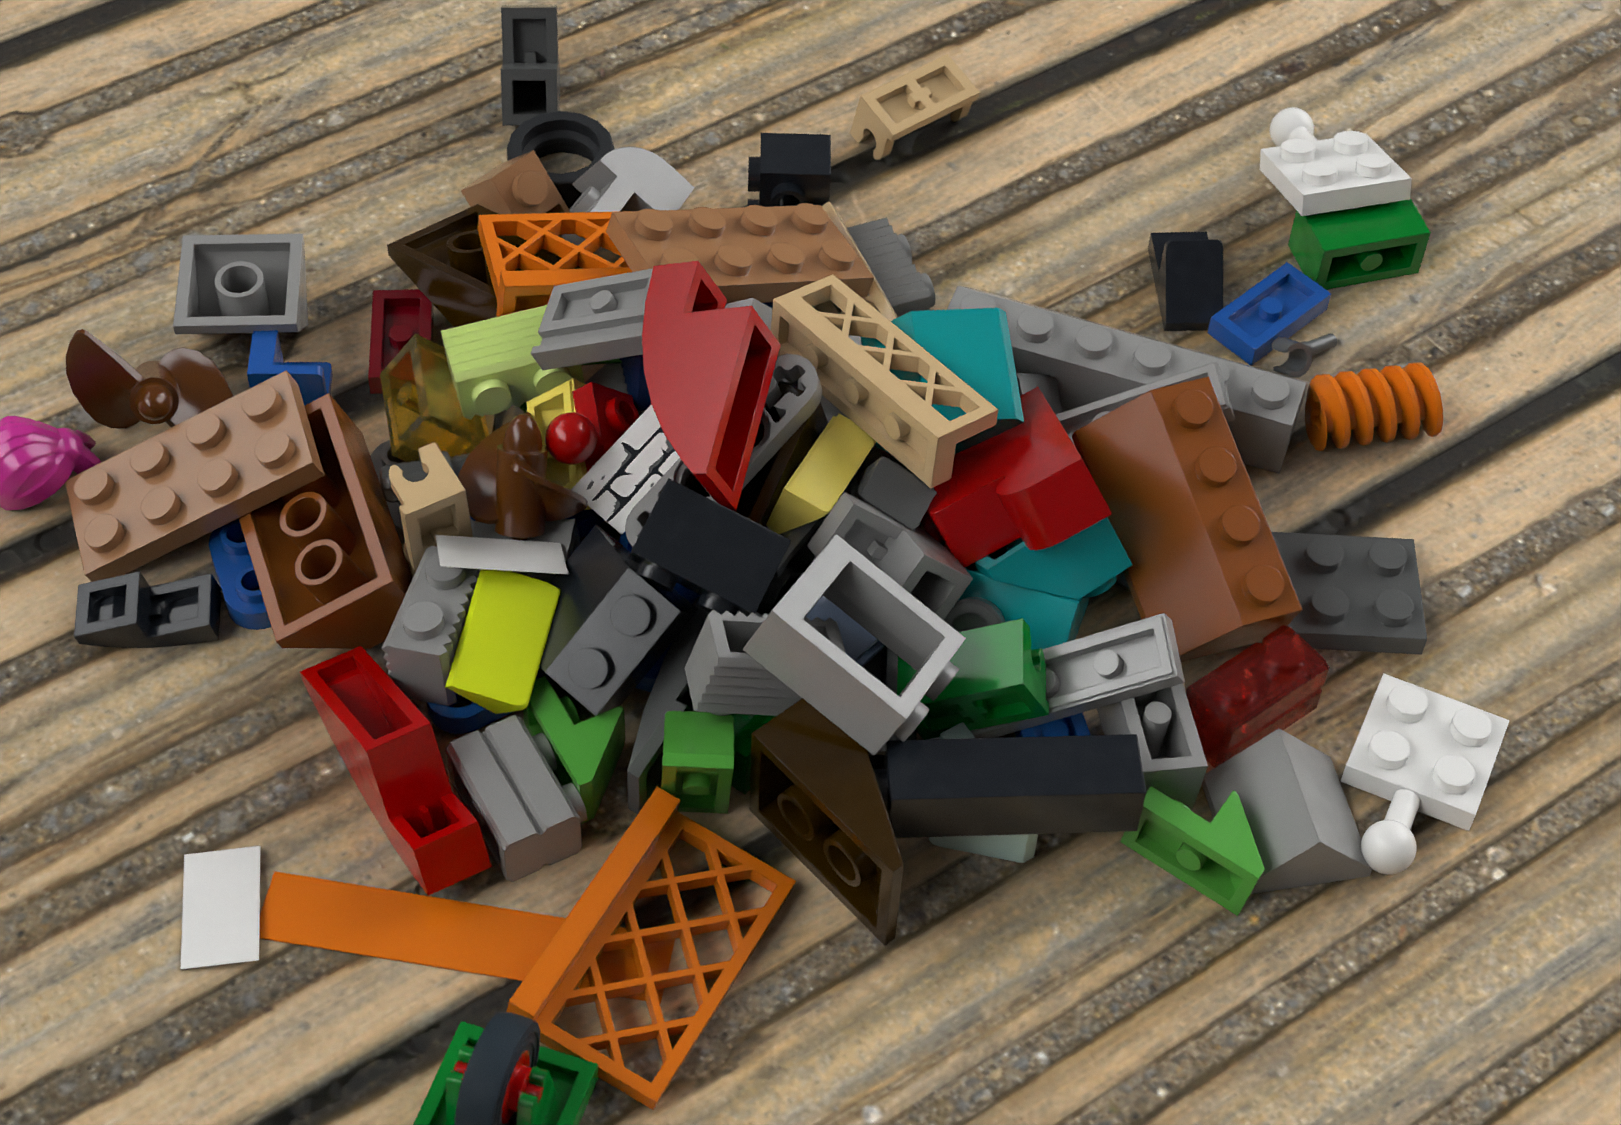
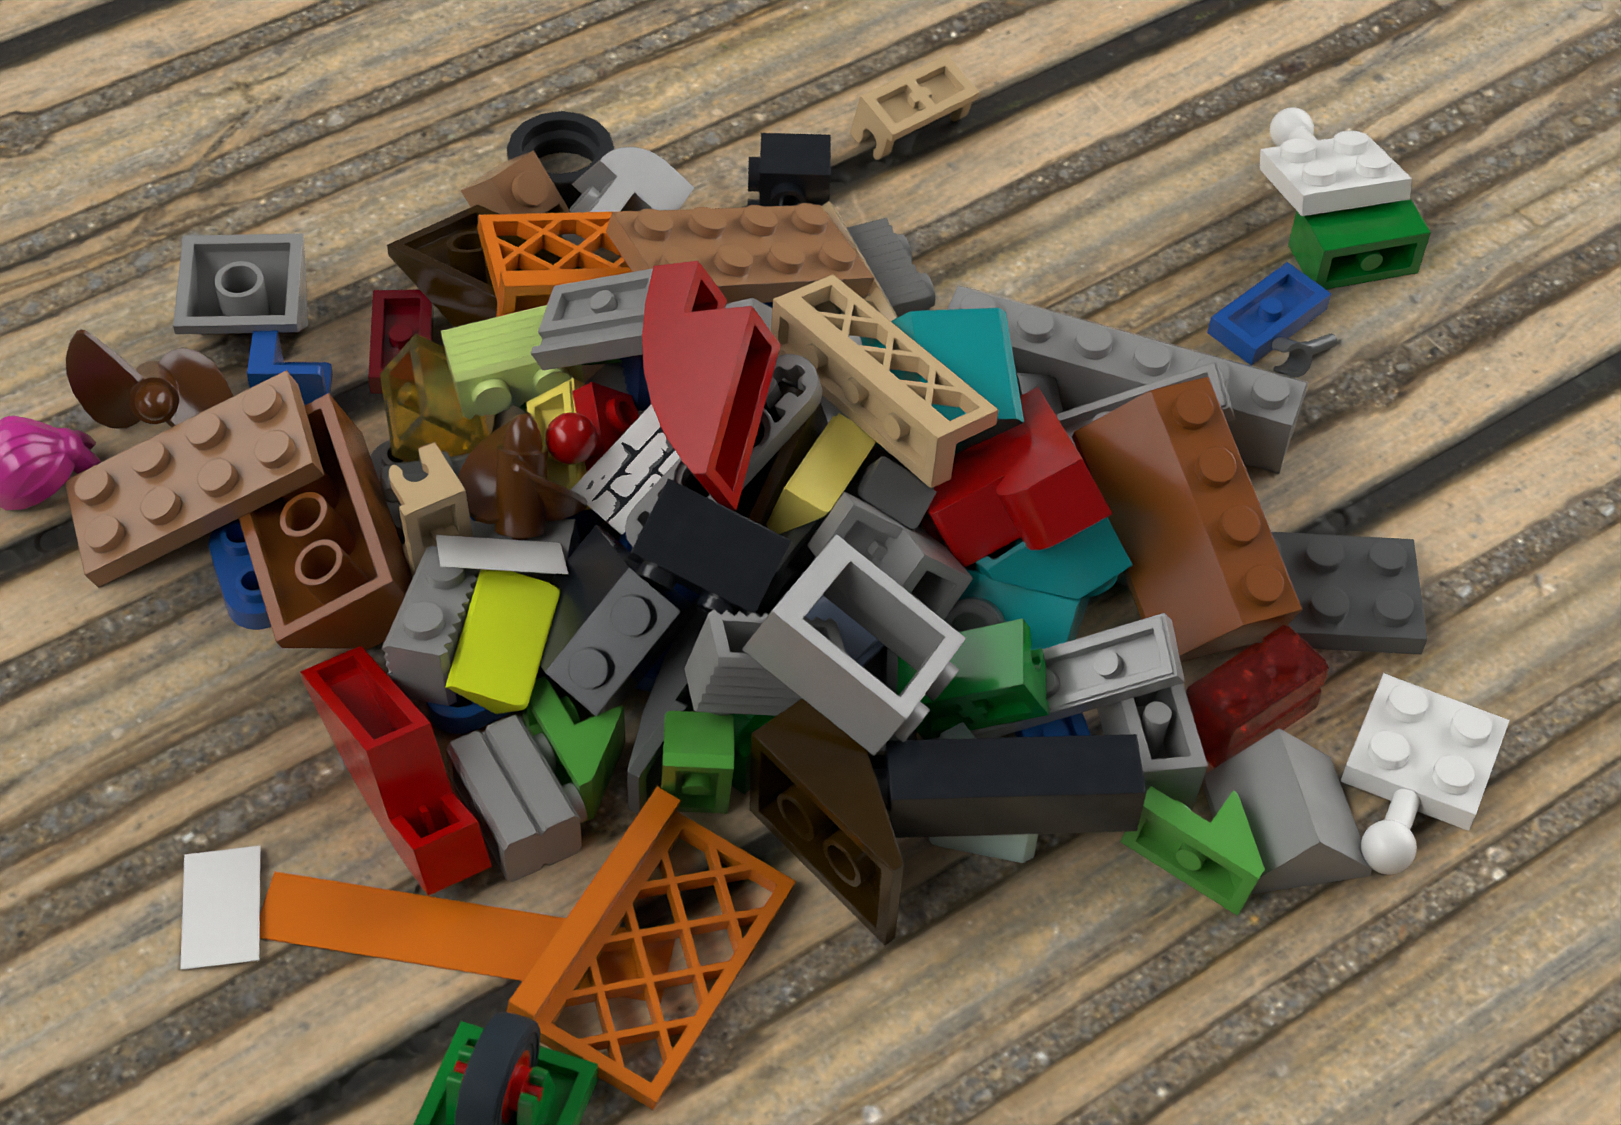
black slope [74,571,221,648] -> none
dark grey brick [501,5,560,125] -> none
black slope [1148,232,1223,331] -> none
orange piece [1305,362,1443,451] -> none

